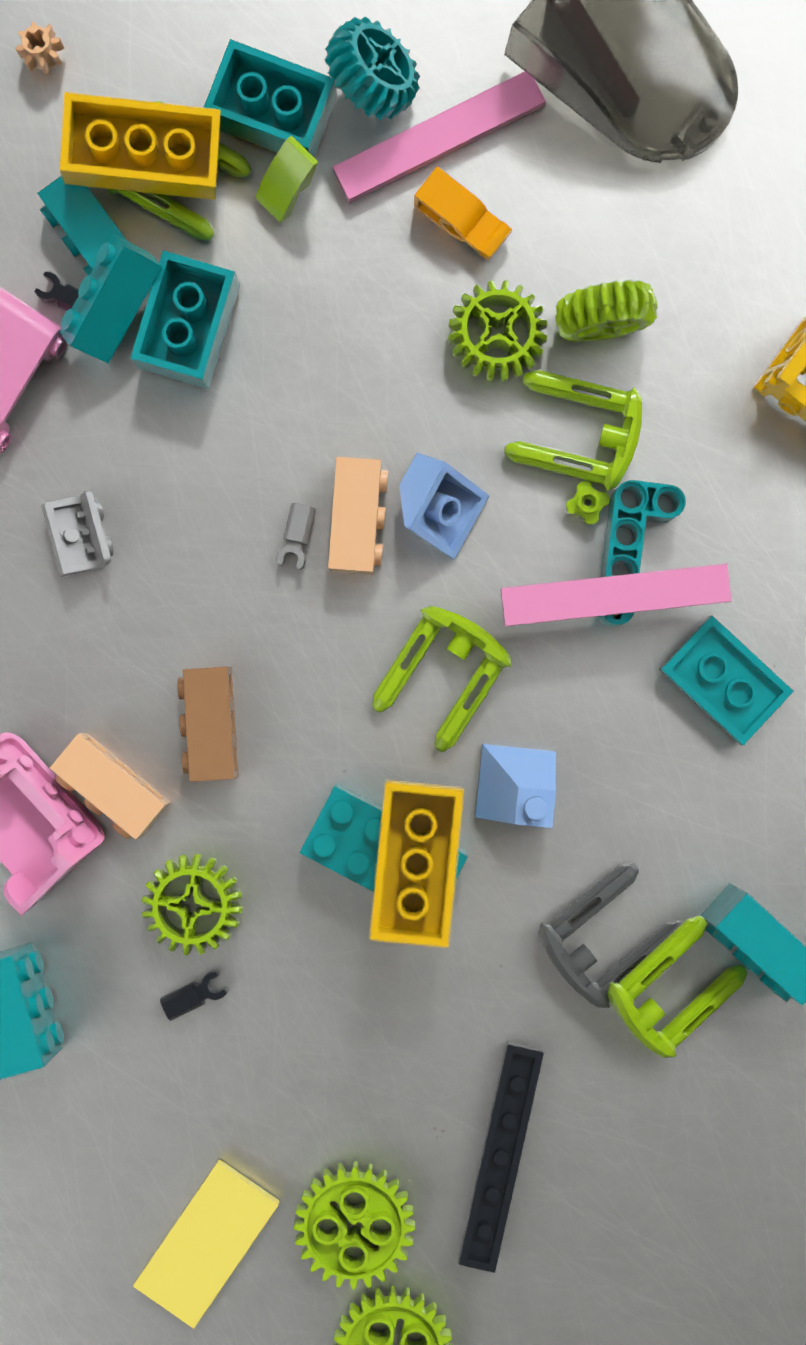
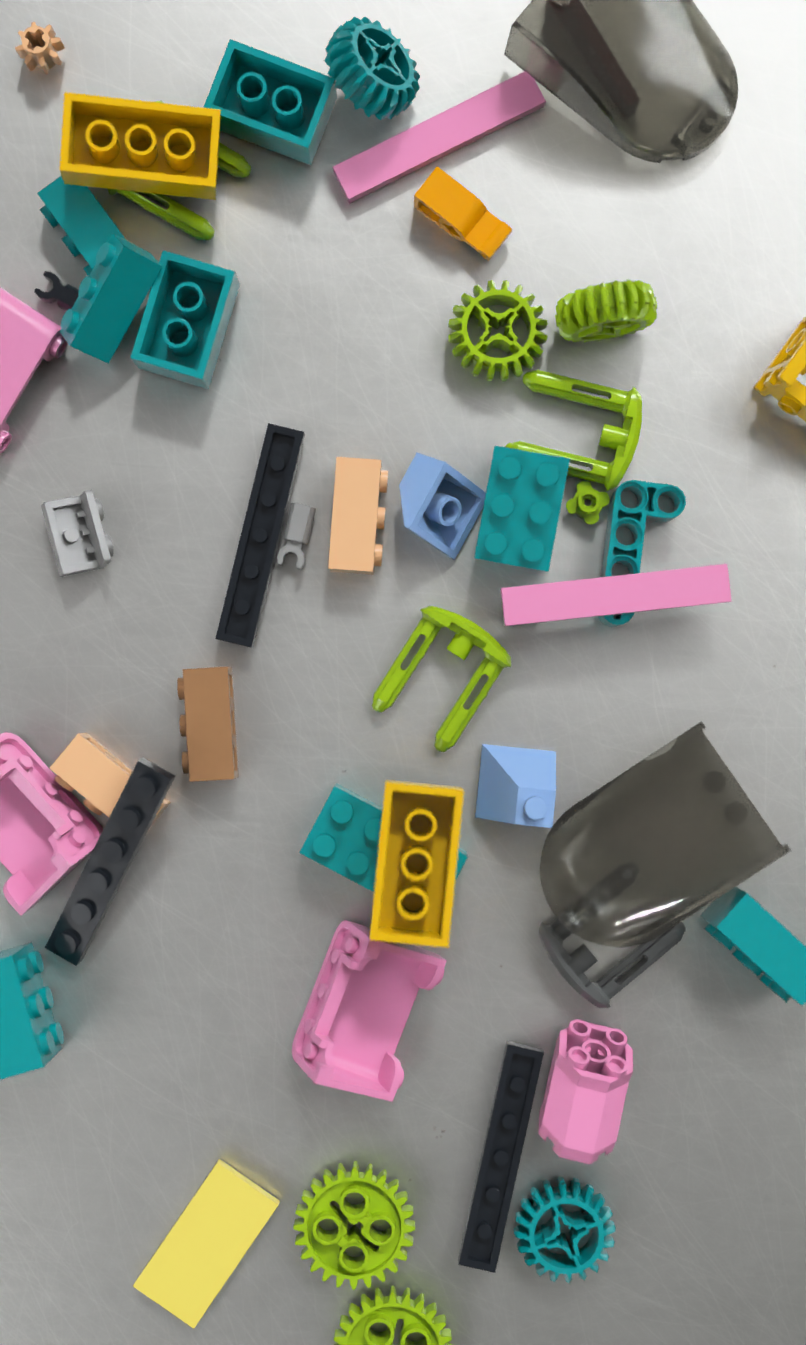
lime gear [141,853,243,955] -> none
black bar [160,969,229,1021] -> none
lime slope [255,136,318,223] -> none
lime piece [608,916,747,1058] -> none
teal plate [659,615,794,746] -> none
none -> black plate [45,757,175,966]
none -> black plate [215,423,305,648]
none -> bright pink windscreen [292,920,446,1102]
none -> teal brick [474,446,570,572]
none -> teal gear [514,1176,616,1284]
none -> bright pink brick [538,1019,633,1164]
none -> clear smoke windscreen [540,721,791,948]

